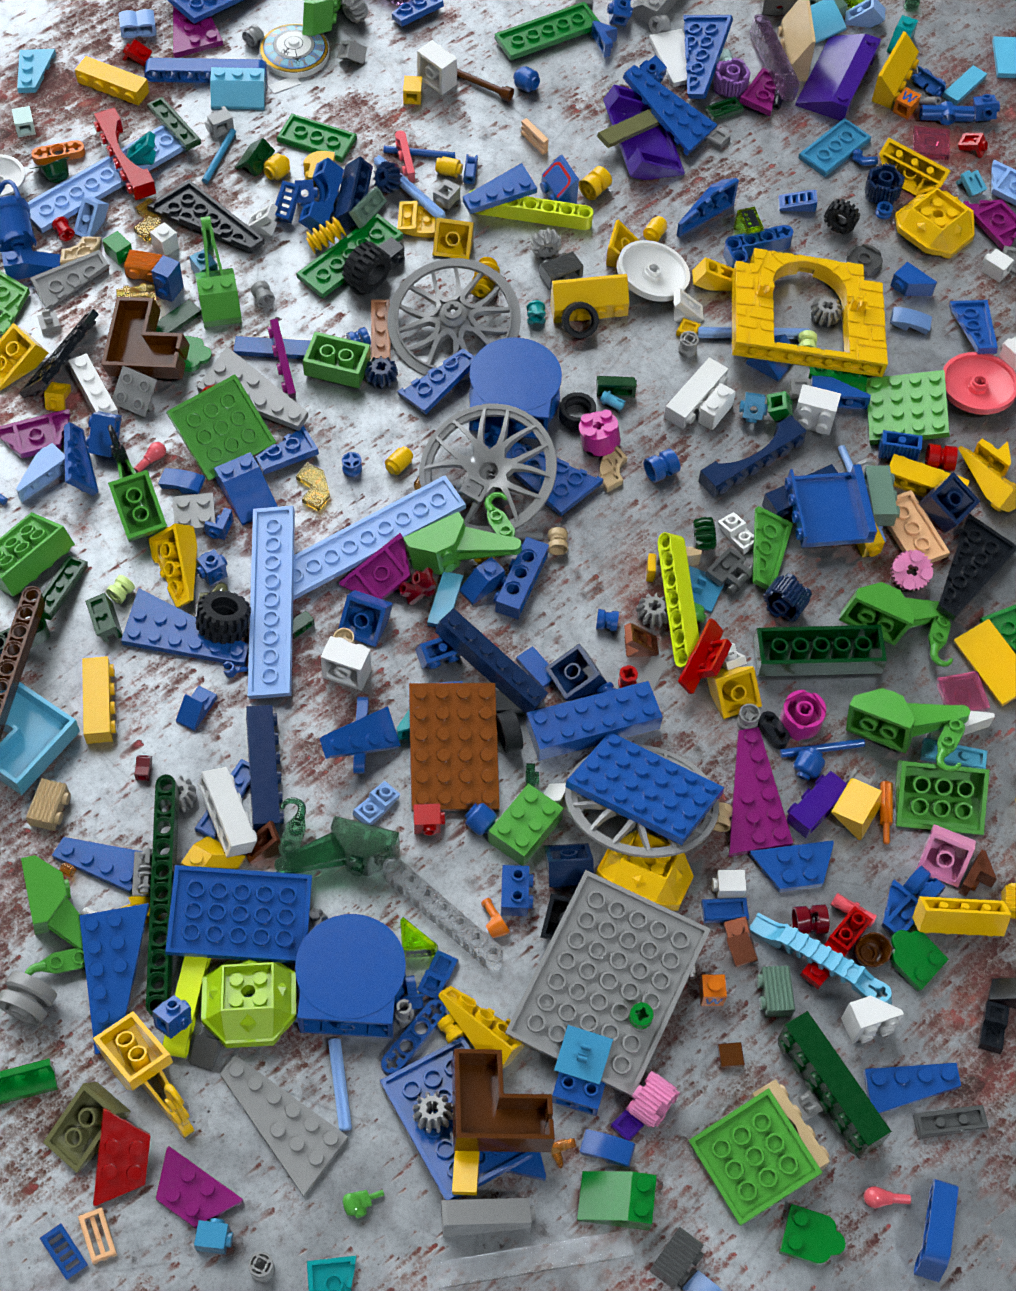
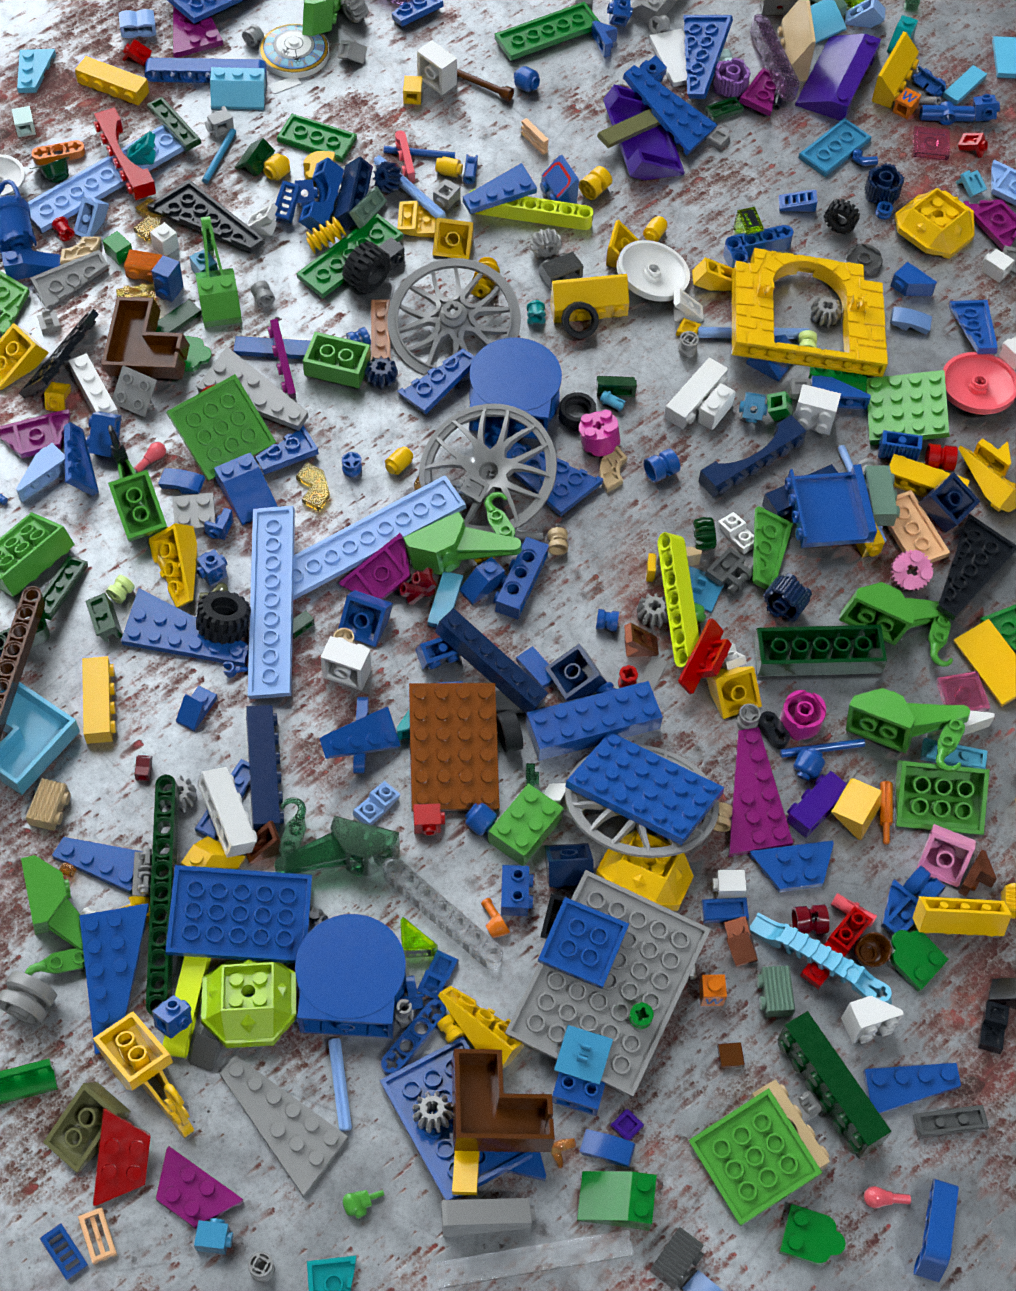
bright pink brick [626,1071,680,1128] -> none
blue wedge [676,178,739,237] -> none
yellow wedge [879,138,951,196] -> none
none -> blue plate [538,897,629,989]

